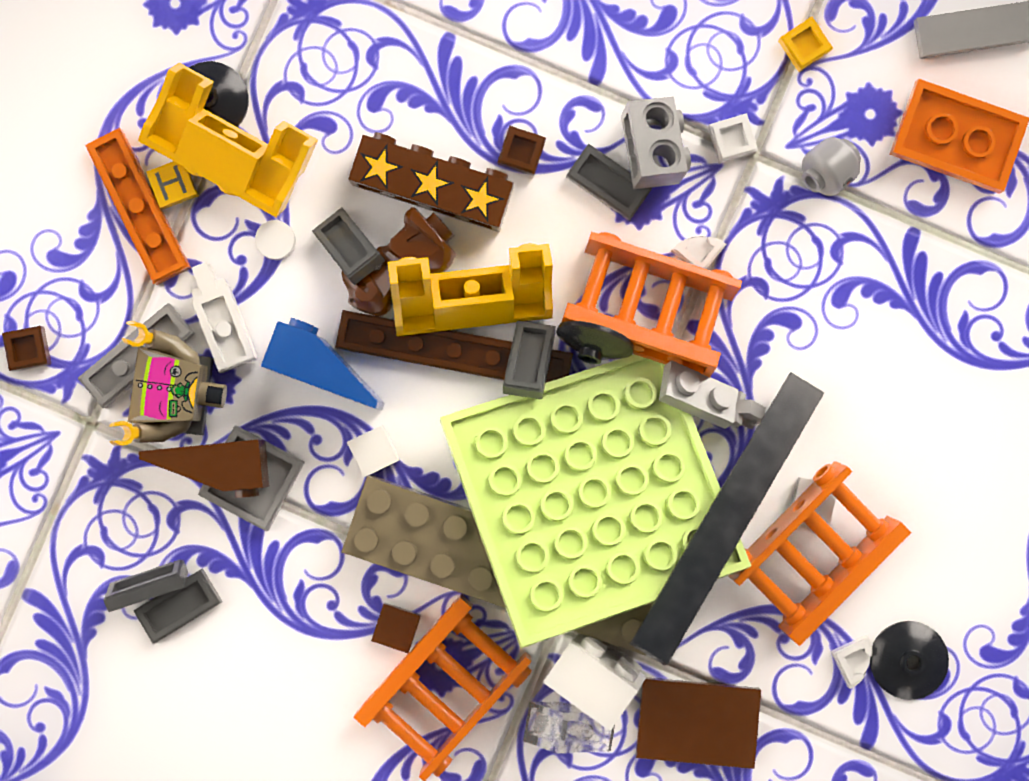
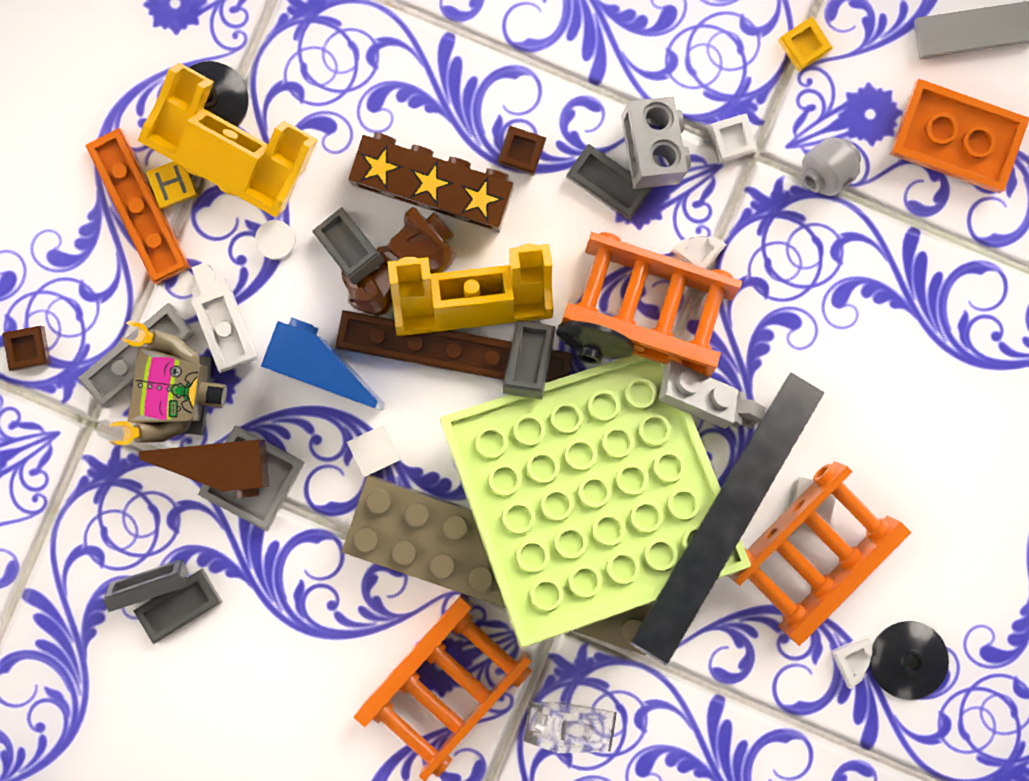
reddish brown tile [371,602,422,653] -> none
white brick [543,633,646,731] -> none
reddish brown tile [635,677,761,769] -> none

